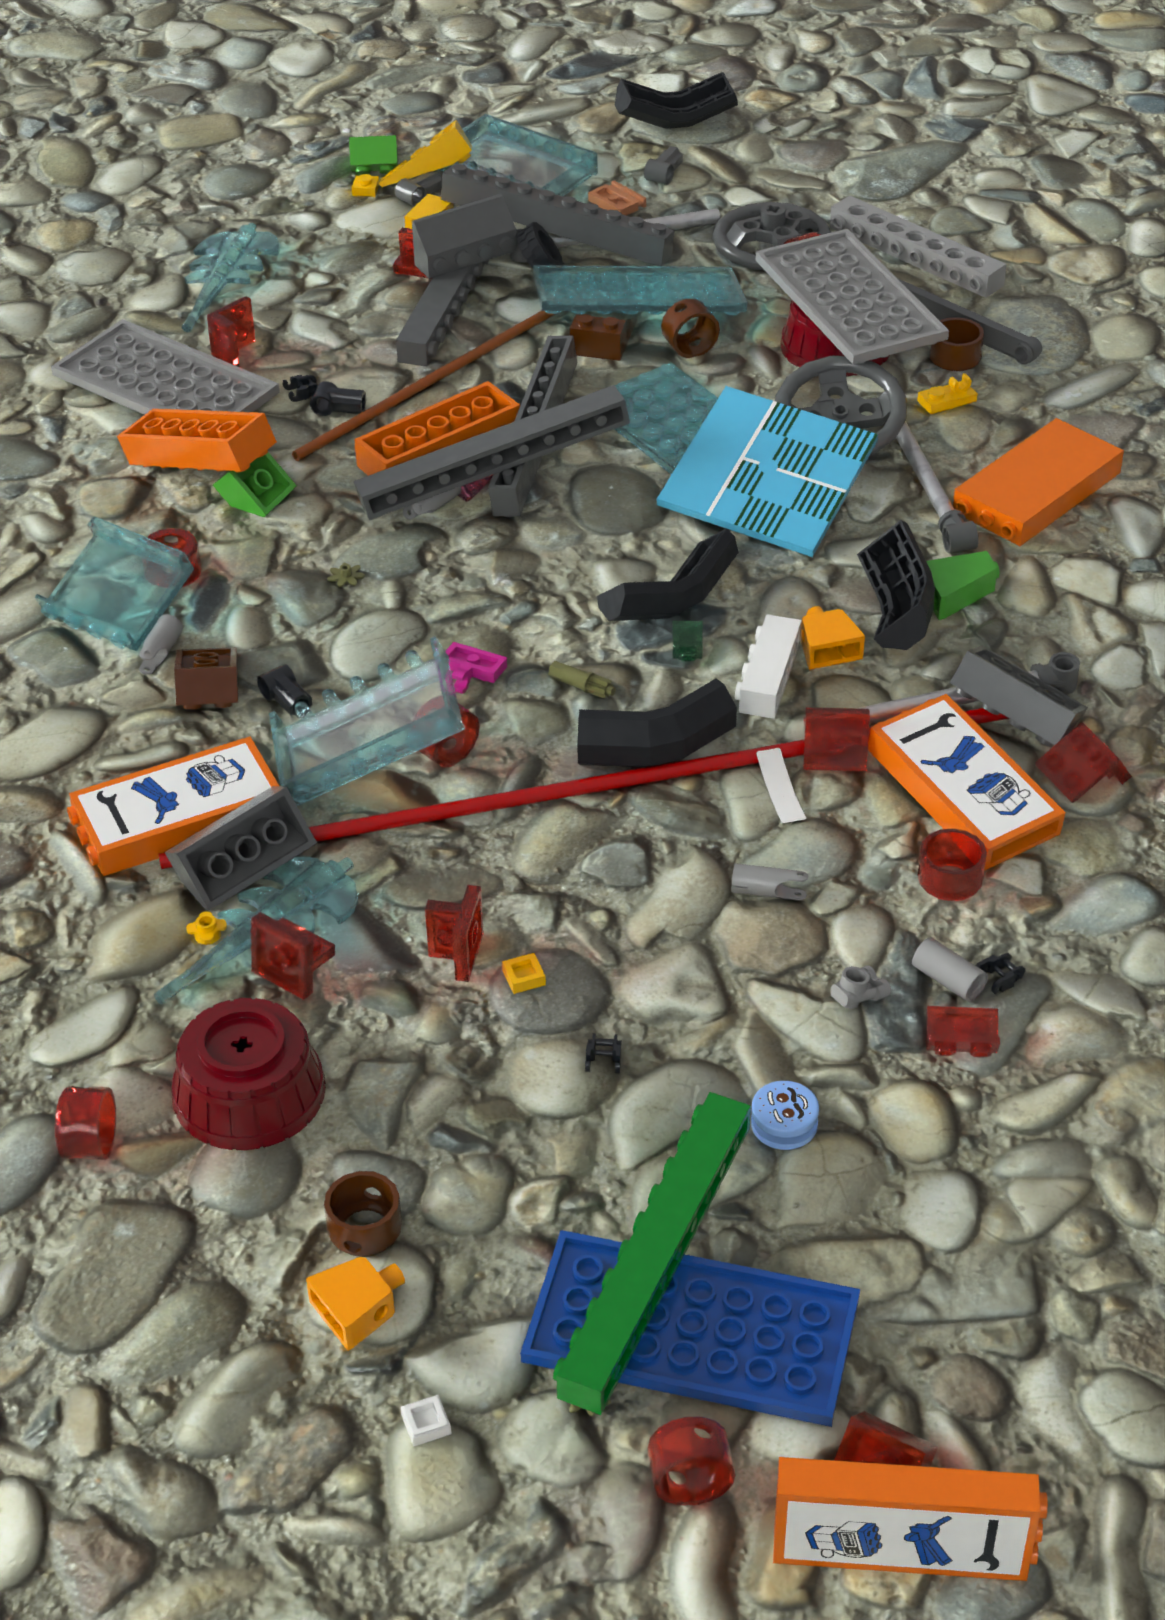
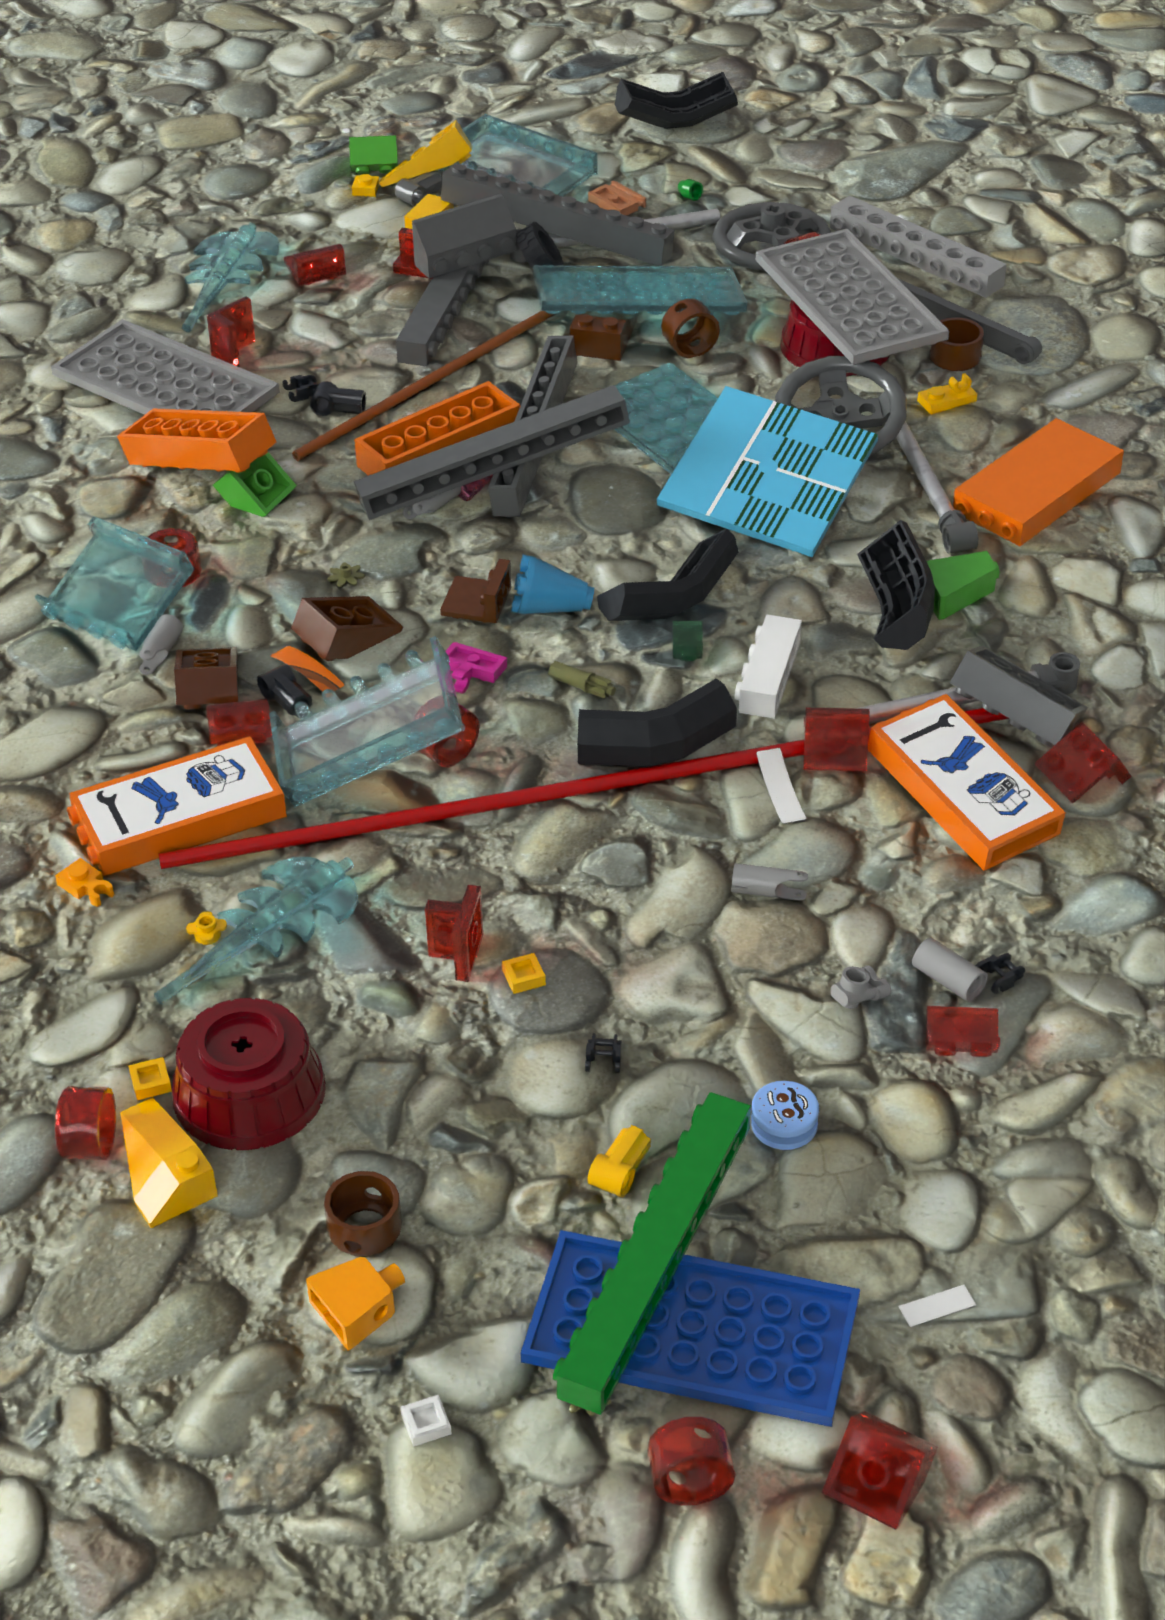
dark grey slope [165,786,317,911] -> none
clear red bracket [251,912,335,1000] -> none
dark grey piece [644,146,683,185] -> none
brick [773,1457,1048,1581] -> none
light orange torso [801,606,865,670] -> none
clear red piece [917,828,987,901] -> none
none -> light orange plate [55,858,114,907]
none -> yellow wedge [120,1097,218,1228]
none -> yellow plate [128,1057,172,1100]
none -> clear red bracket [206,699,273,746]
none -> orange sticker [271,646,344,696]
none -> clear red bracket [284,244,346,285]
none -> reddish brown slope [291,596,403,661]
none -> reddish brown bracket [440,559,512,624]
none -> dark azure cone [511,554,594,614]
none -> yellow piece [587,1125,651,1198]
none -> green hose [678,179,703,201]
none -> white sticker [898,1285,976,1327]

